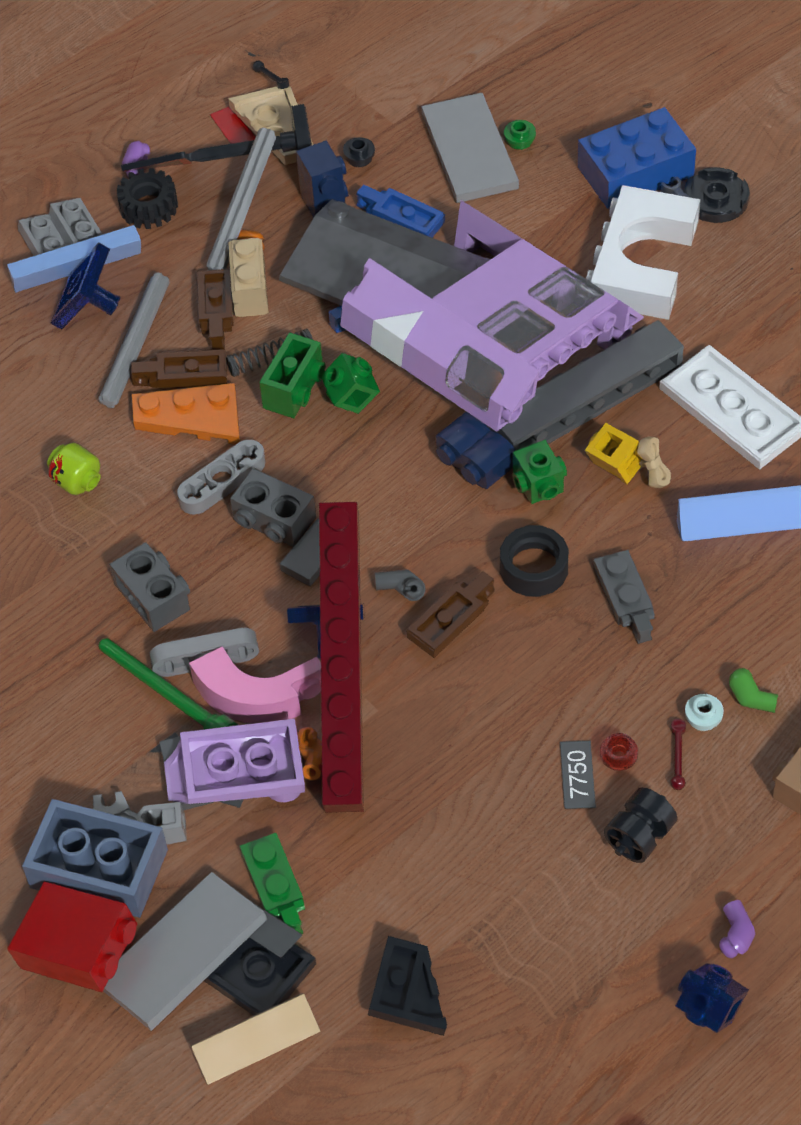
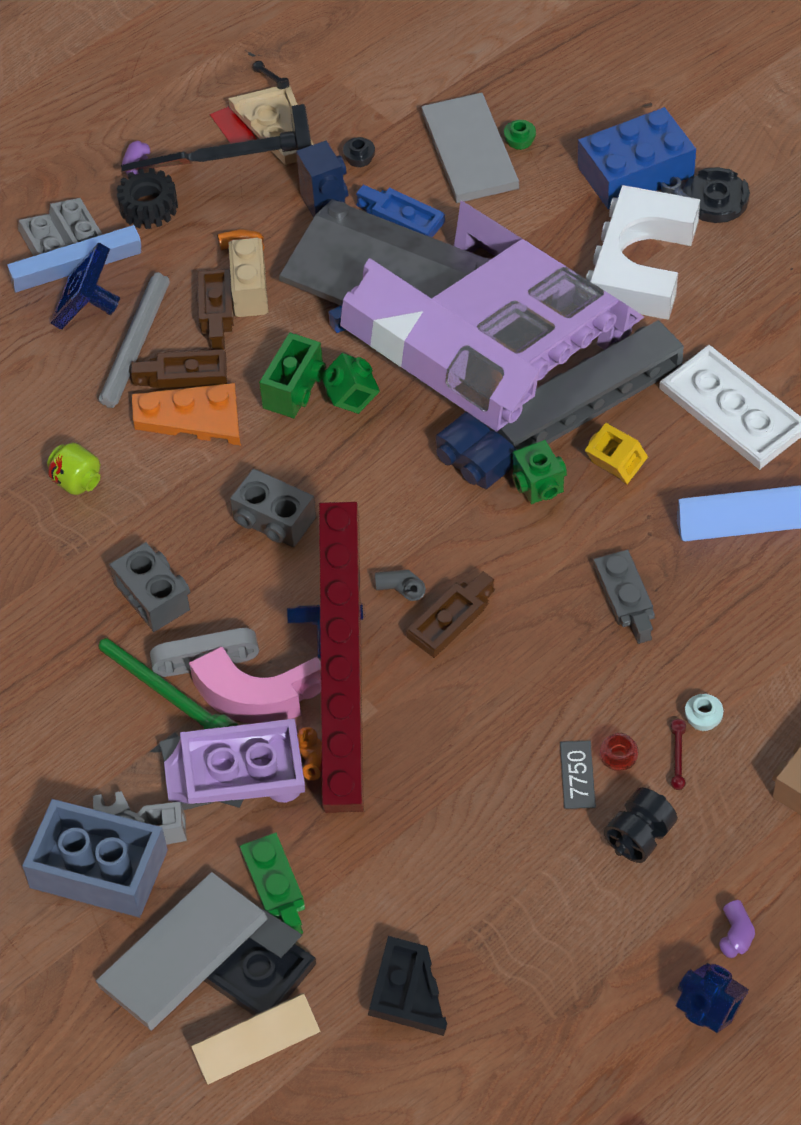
red brick [7,881,138,992] -> none
light grey beam [177,440,266,515] -> none
light grey axle [207,127,276,270] -> none
dark grey piece [226,329,313,377] -> none
dark grey tile [280,517,320,587] -> none
black tyre [500,525,569,597] -> none
tan piece [637,436,671,488] -> none
bright green arm [729,668,778,713] -> none

